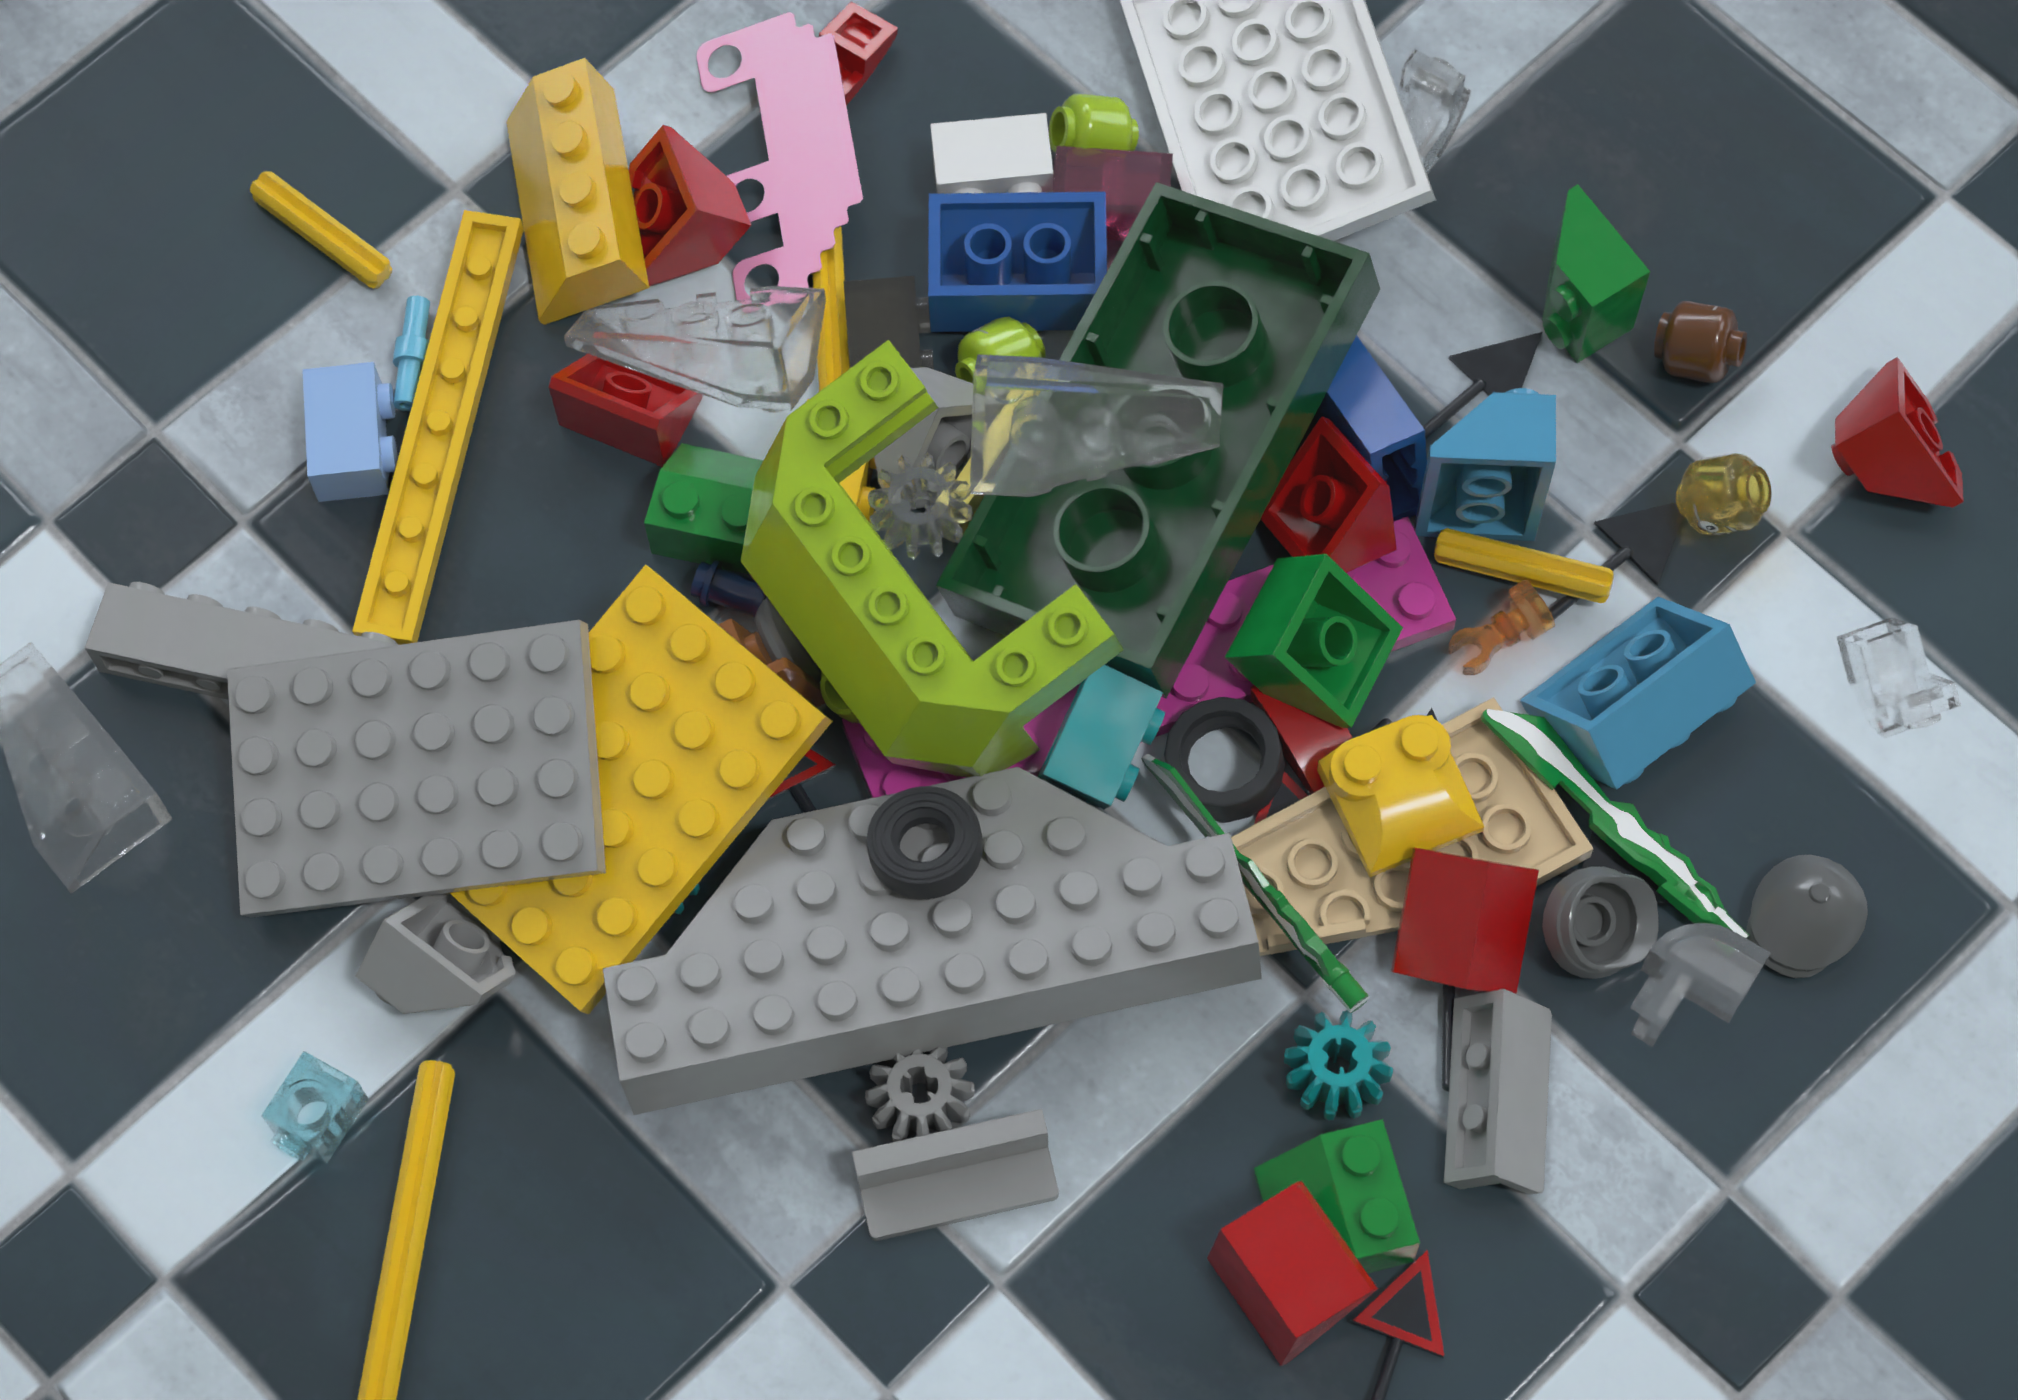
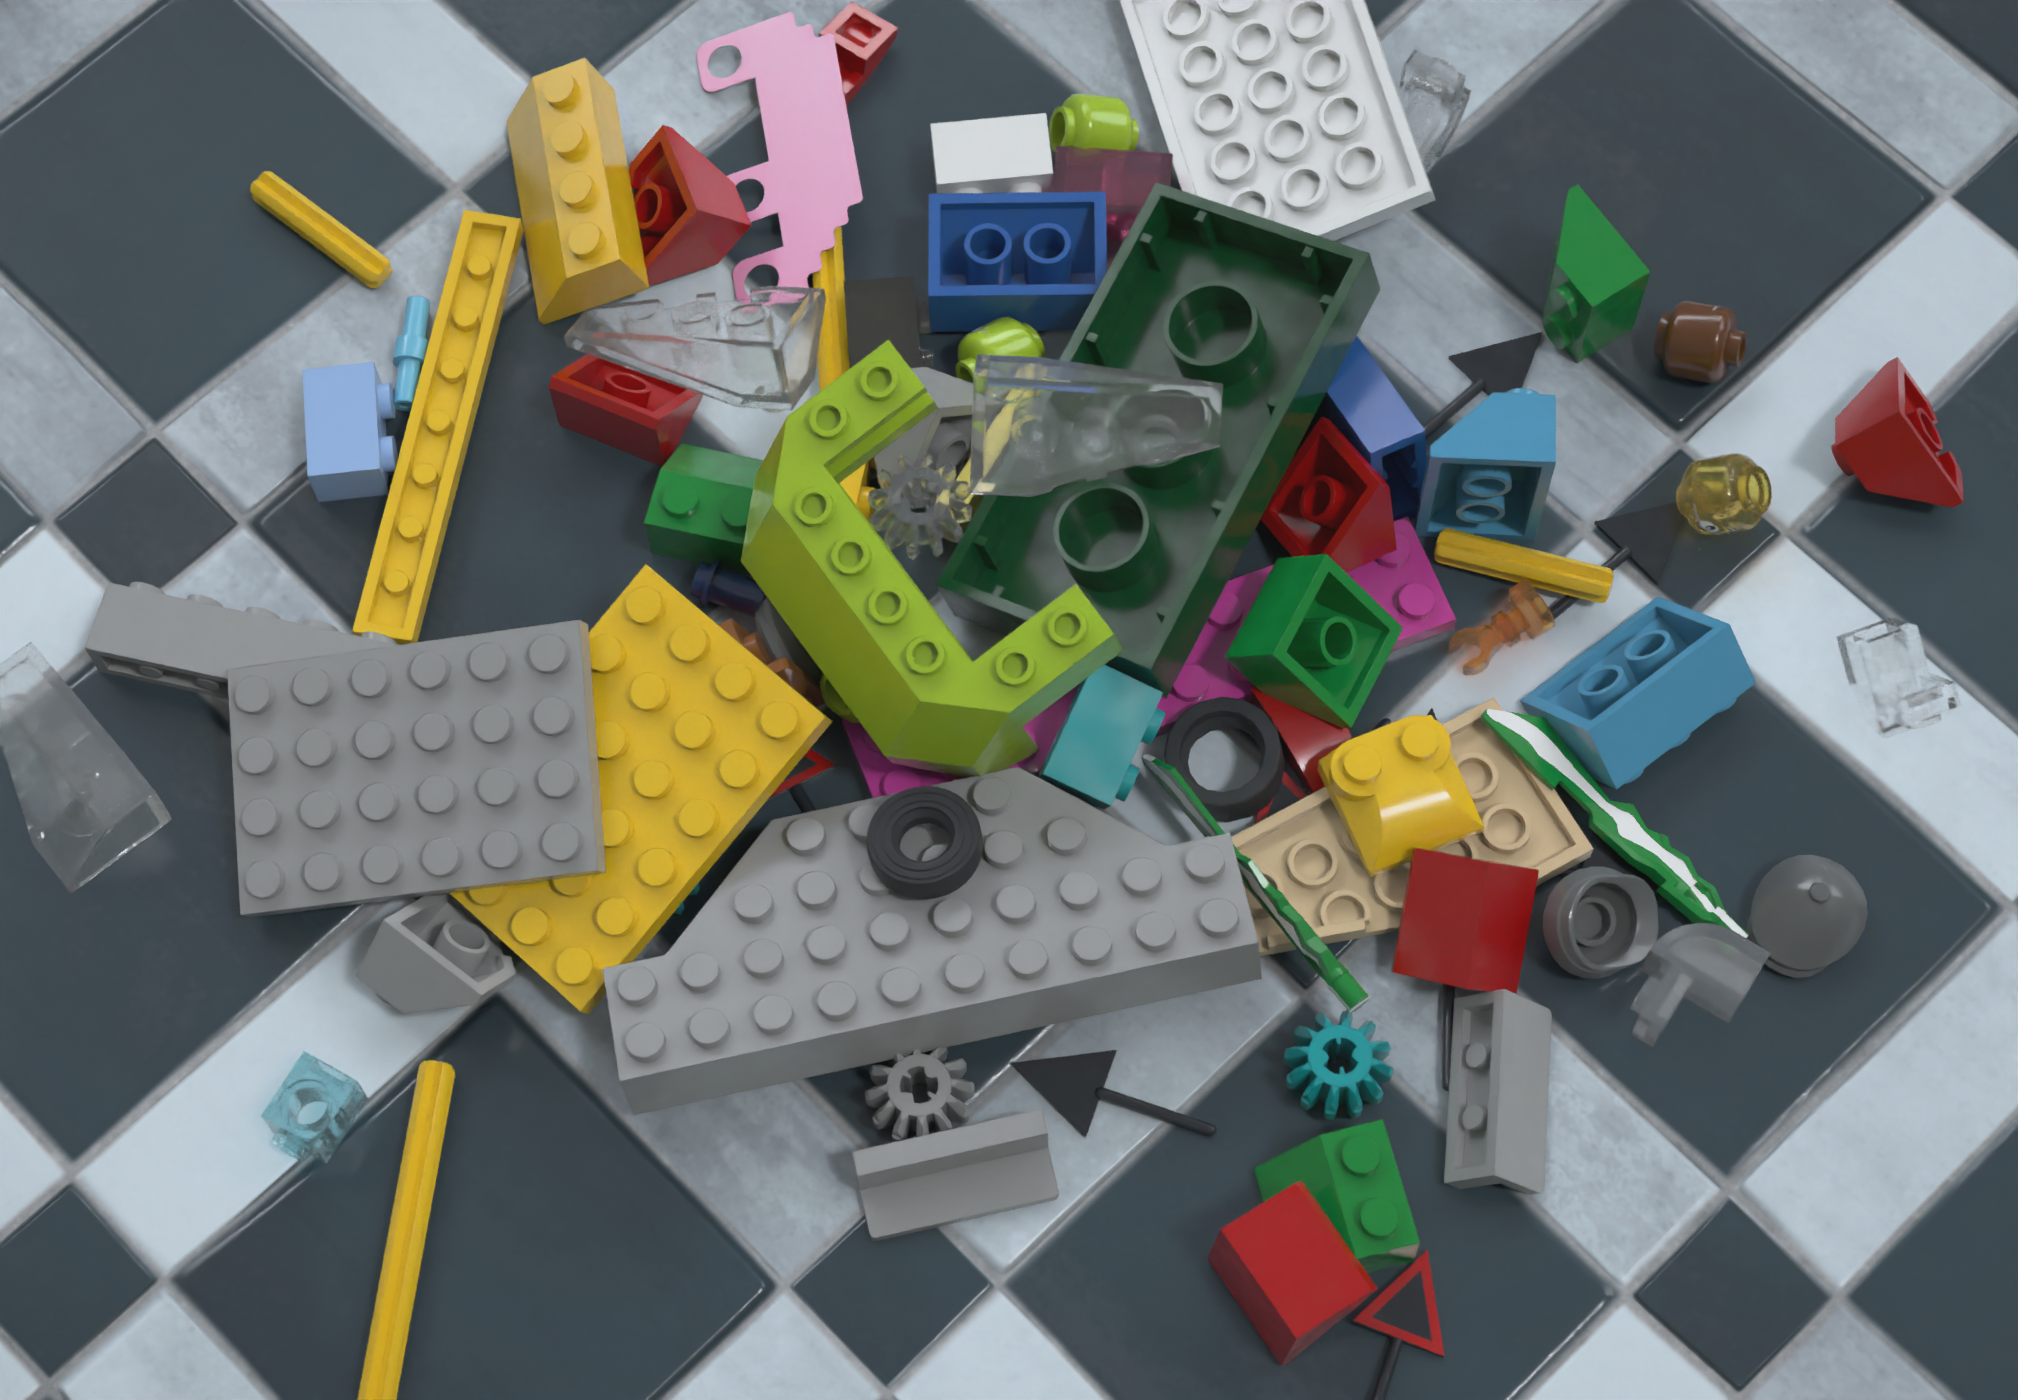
none -> black piece [1011,1050,1217,1139]

